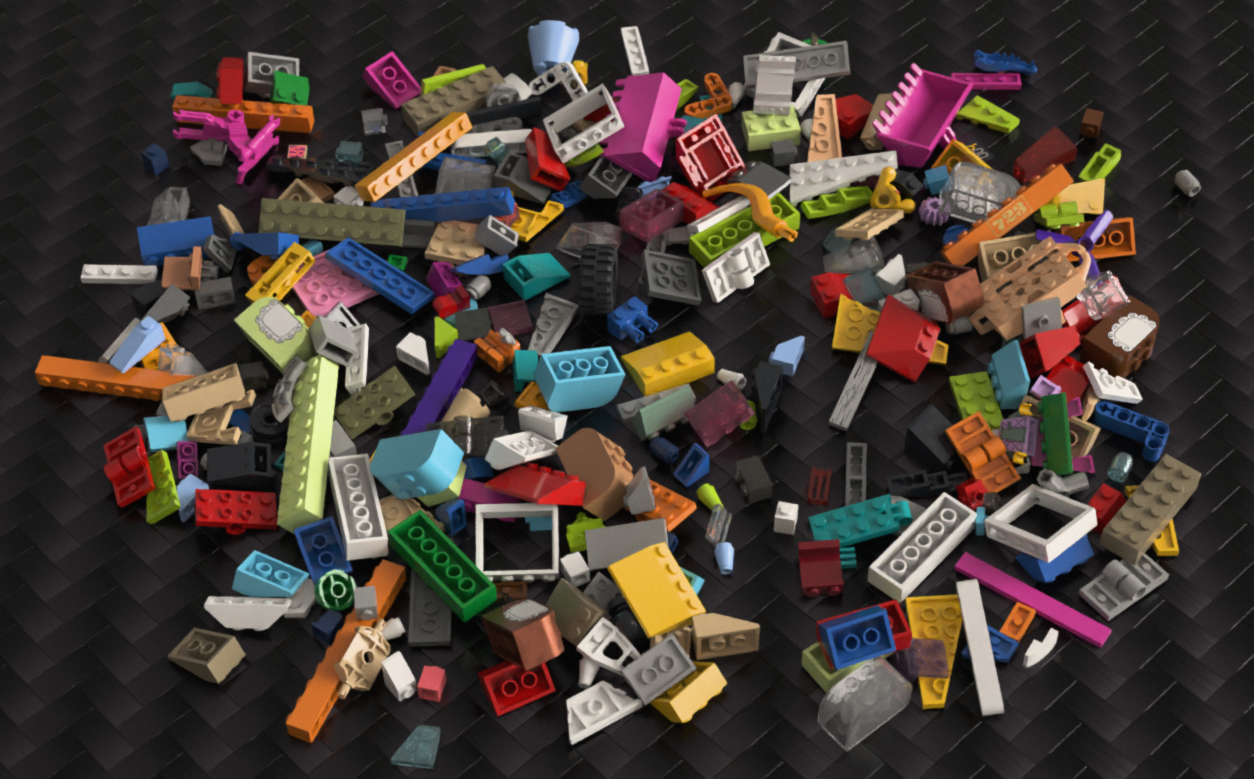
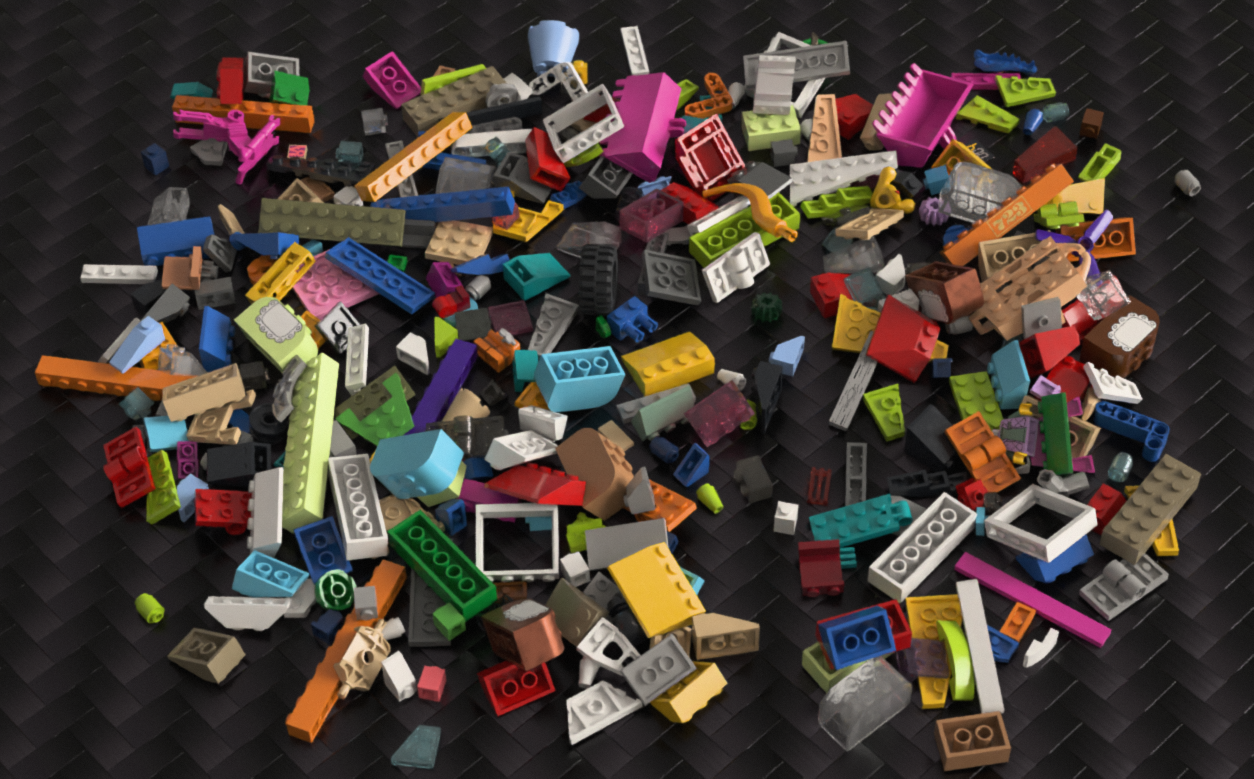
light grey brick [308,315,359,367] -> none
light grey brick [474,215,519,255] -> none
clear tile [705,504,732,546] -> none
light blue cone [714,542,734,574] -> none
none -> clear light blue brick [119,387,154,420]
none -> lime brick [135,593,165,623]
none -> blue slope [199,306,235,373]
none -> white slope [247,467,283,558]
none -> bright green wing [335,373,414,446]
none -> bright green brick [433,602,466,641]
none -> green tile [596,315,611,338]
none -> tan piece [598,420,634,451]
none -> clear green gear [751,292,782,323]
none -> clear smoke plate [822,206,870,225]
none -> lime wing [863,384,905,441]
none -> dark blue panel [930,358,952,378]
none -> medium nougat brick [934,711,1011,771]
none -> lime slope [936,620,974,701]
none -> lime wing [995,75,1056,107]
none -> blue cone [1023,109,1043,135]
none -> clear light blue brick [1041,102,1069,122]

